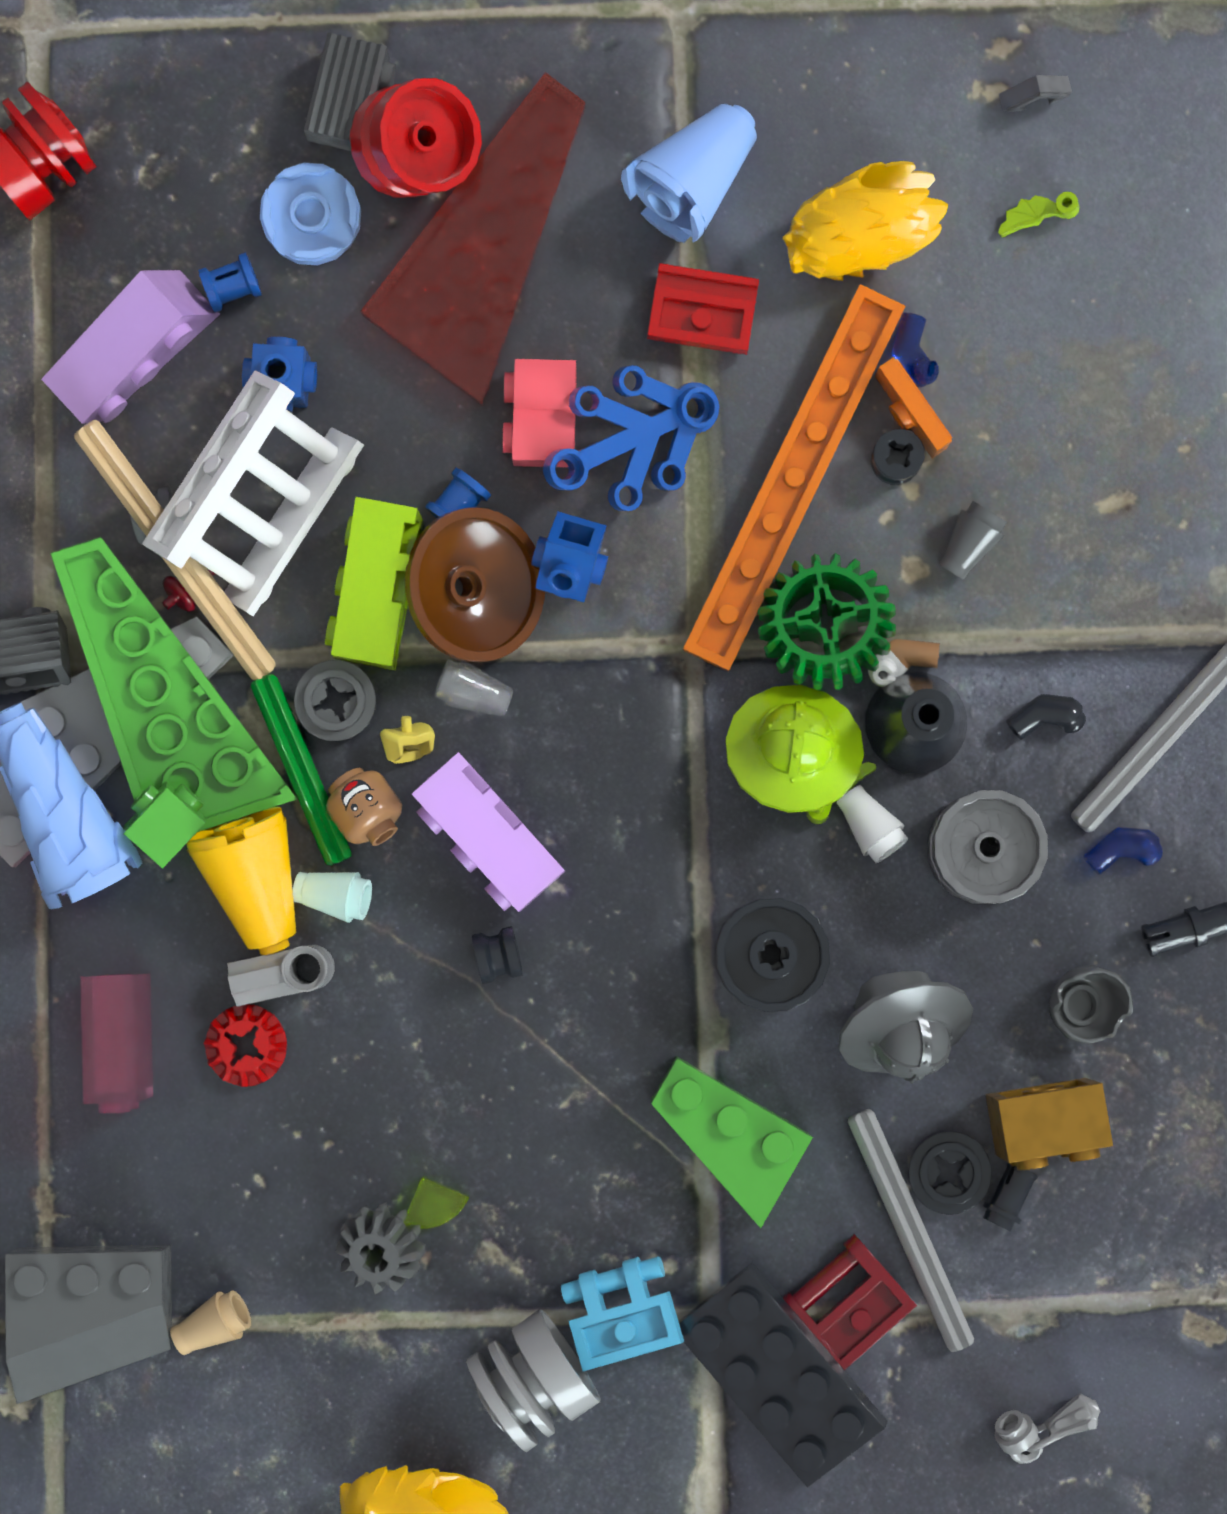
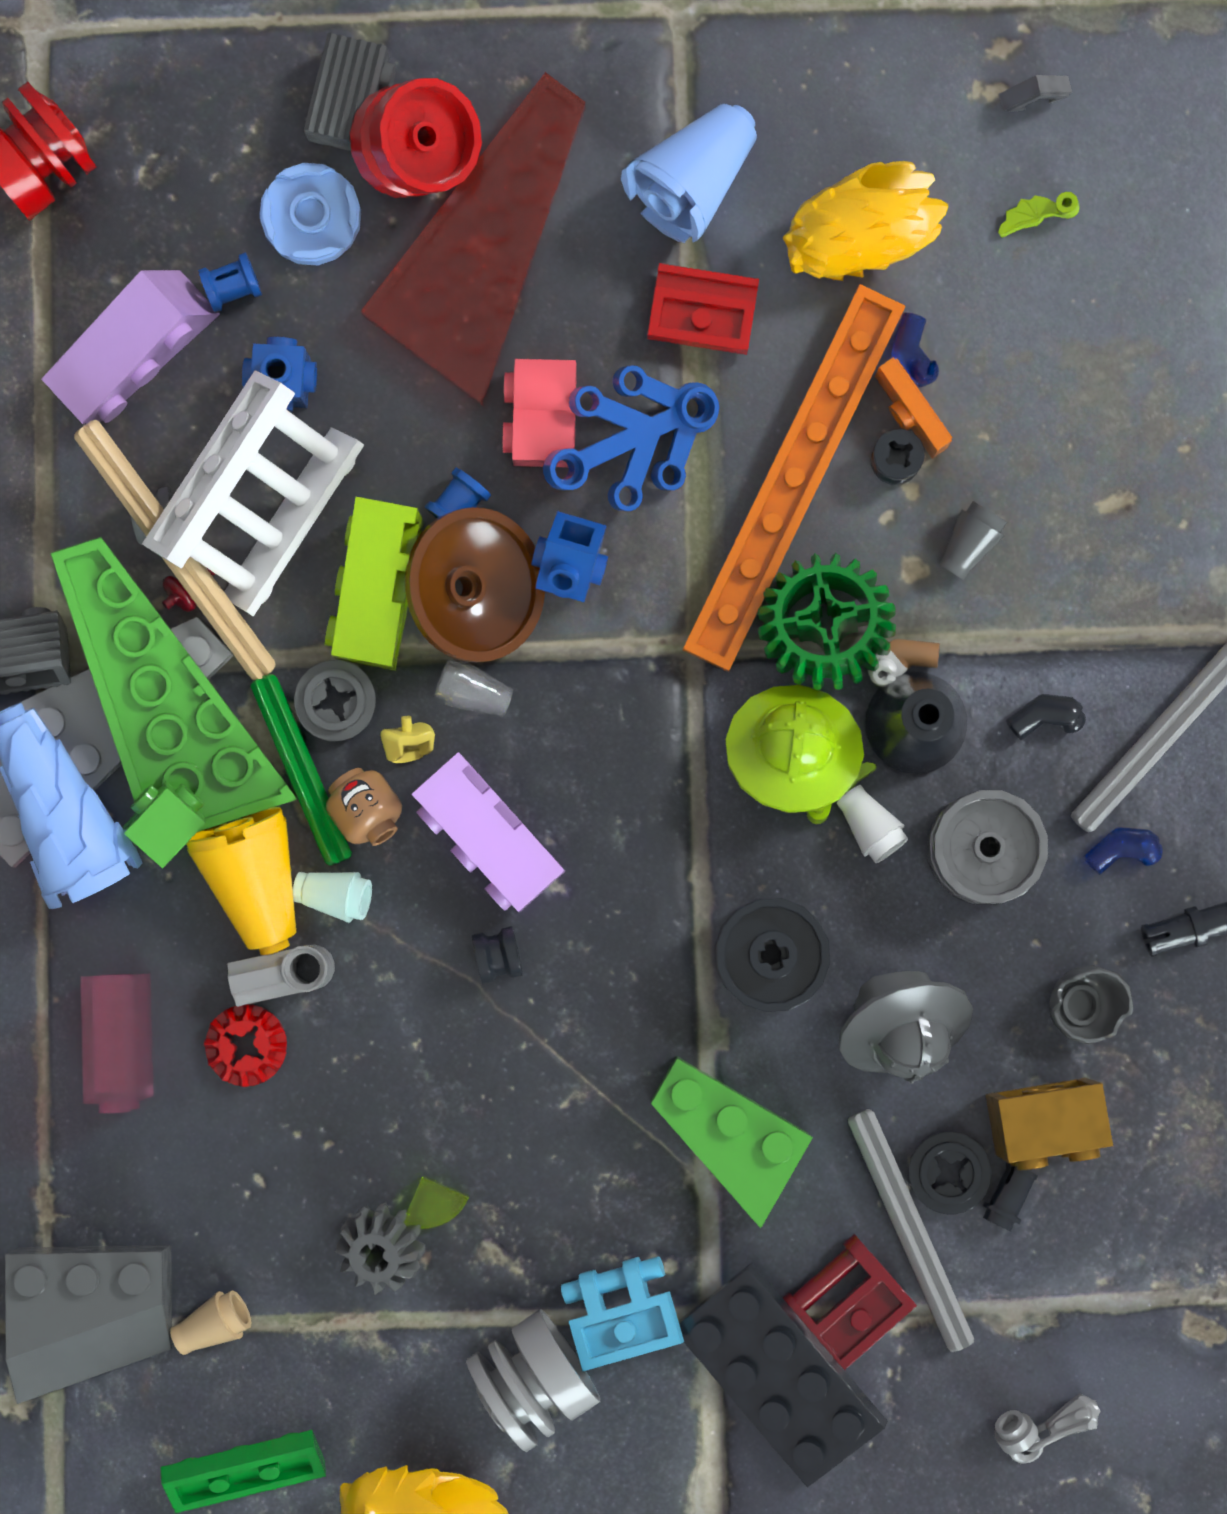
none -> green plate [160,1430,326,1513]

